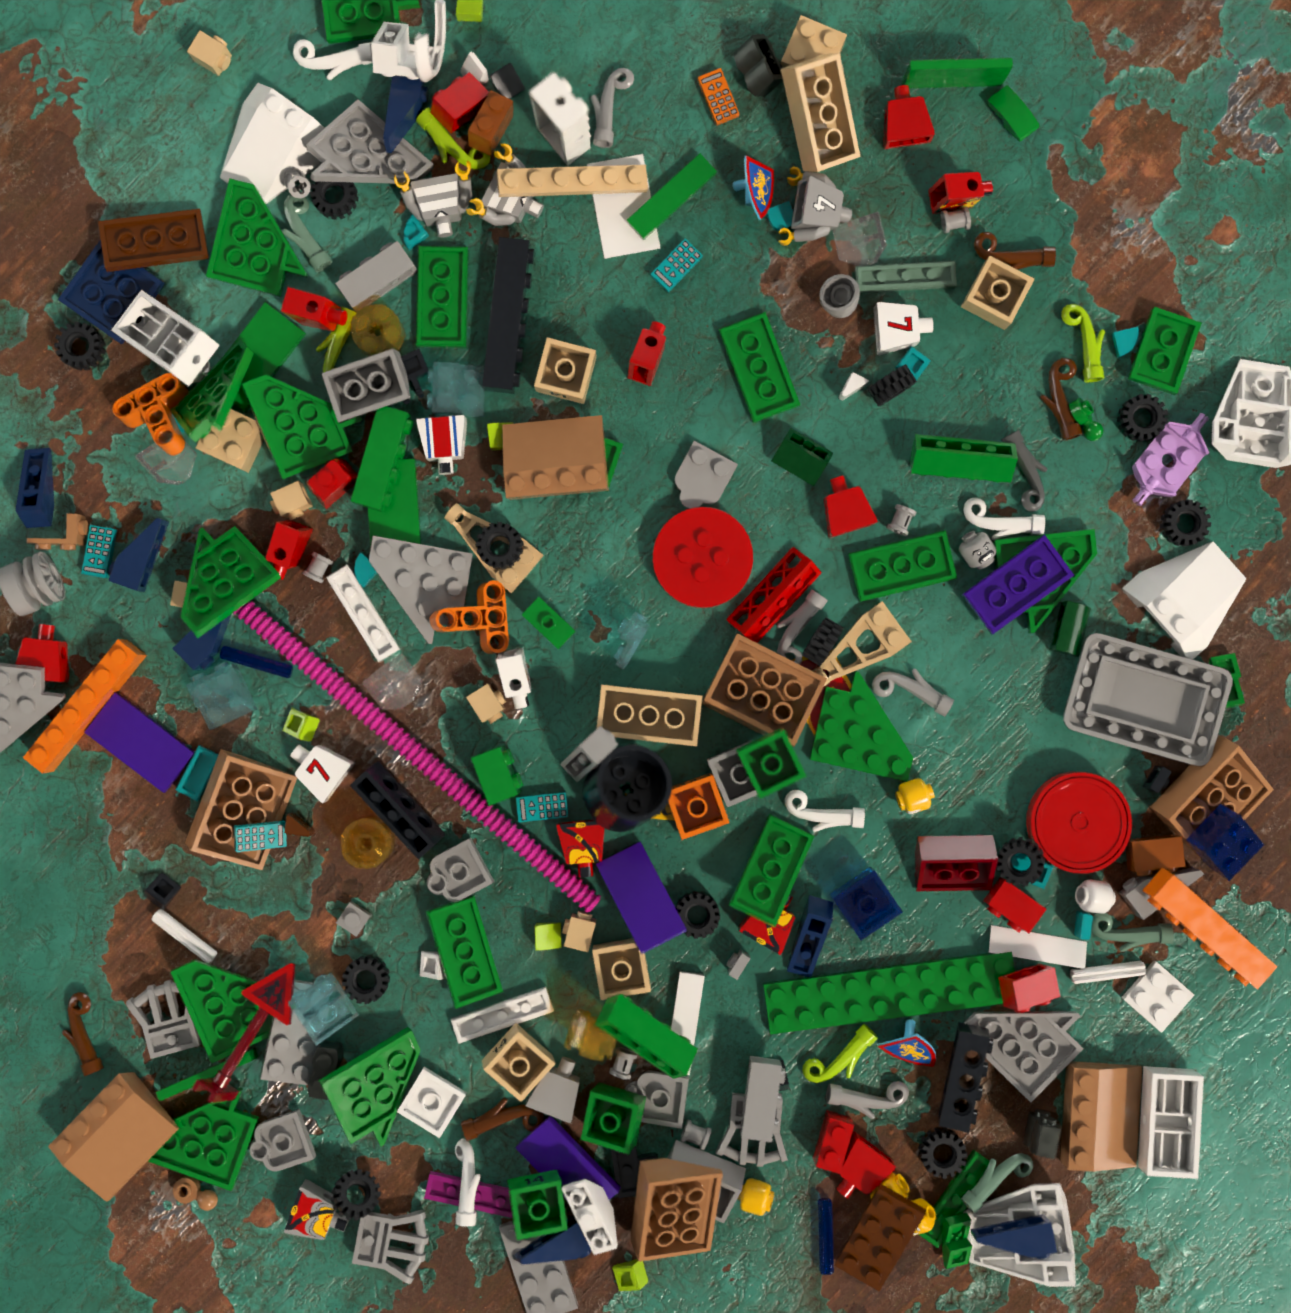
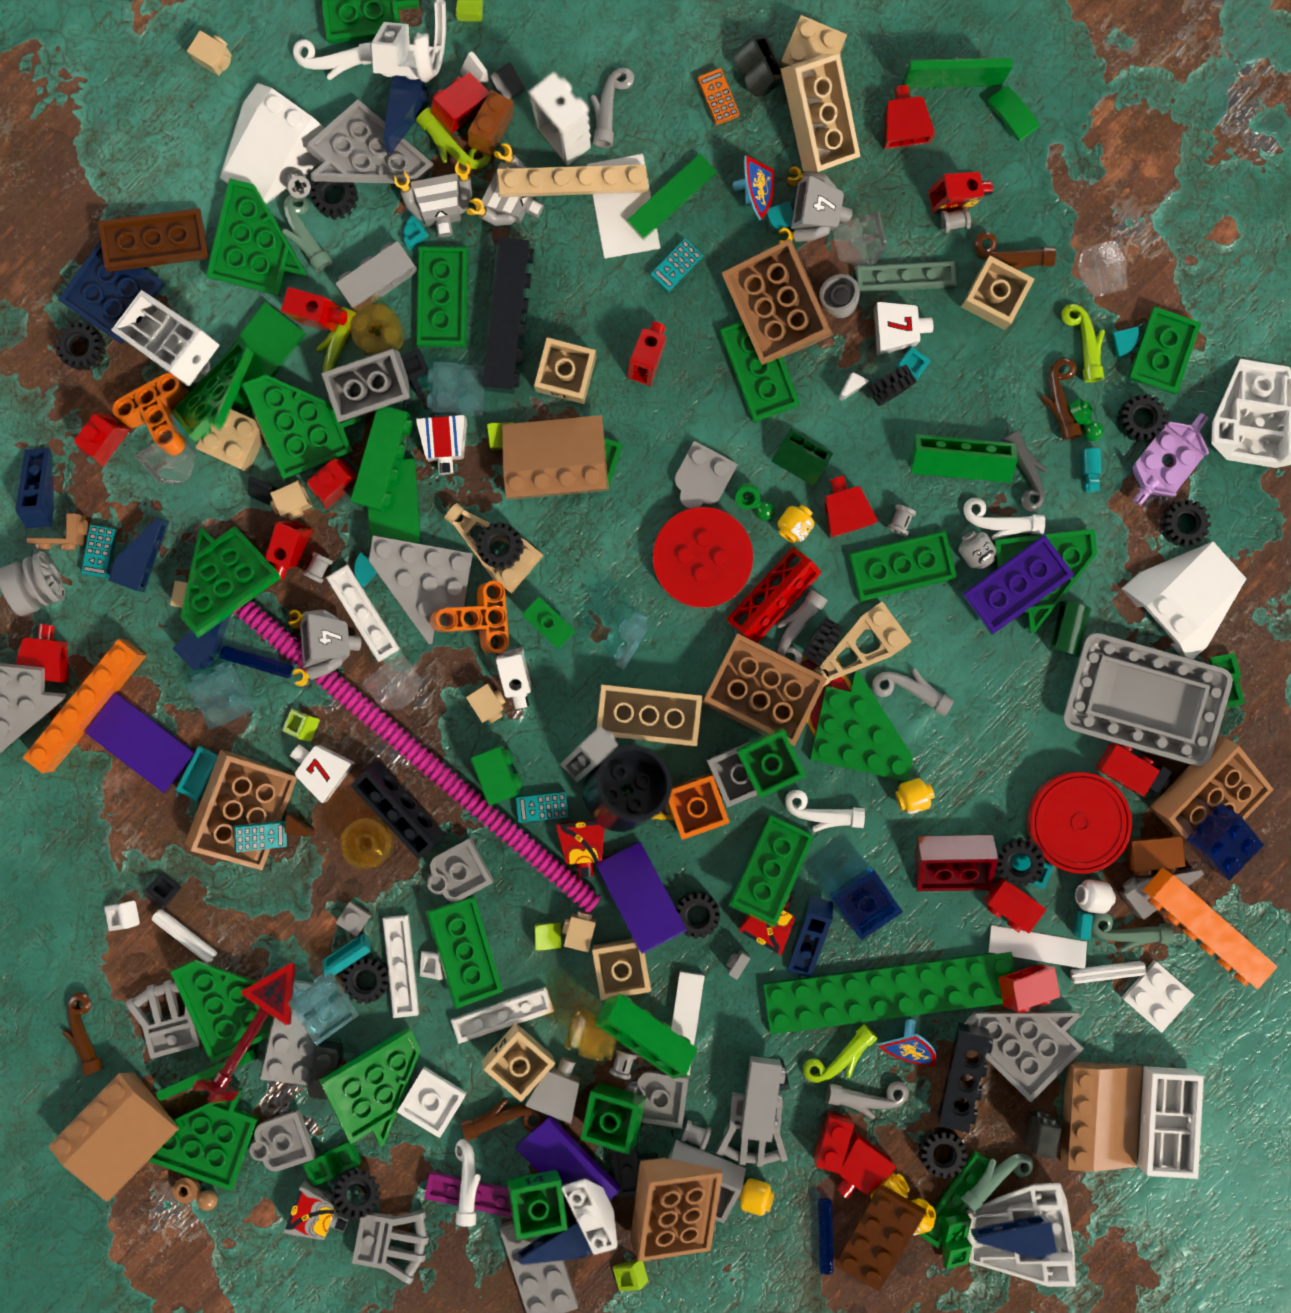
none -> red torso [73,413,131,467]
none -> white slope [104,901,140,931]
none -> black slope [248,476,278,505]
none -> light grey torso [288,609,361,686]
none -> green slope [303,1141,363,1187]
none -> teal tile [323,933,371,979]
none -> white tile [383,914,419,1018]
none -> medium nougat slope [722,239,834,365]
none -> green plate [735,483,775,521]
none -> yellow head [777,505,814,543]
none -> clear slope [1077,240,1127,297]
none -> teal bar [1082,448,1101,493]
none -> red brick [1094,743,1160,796]

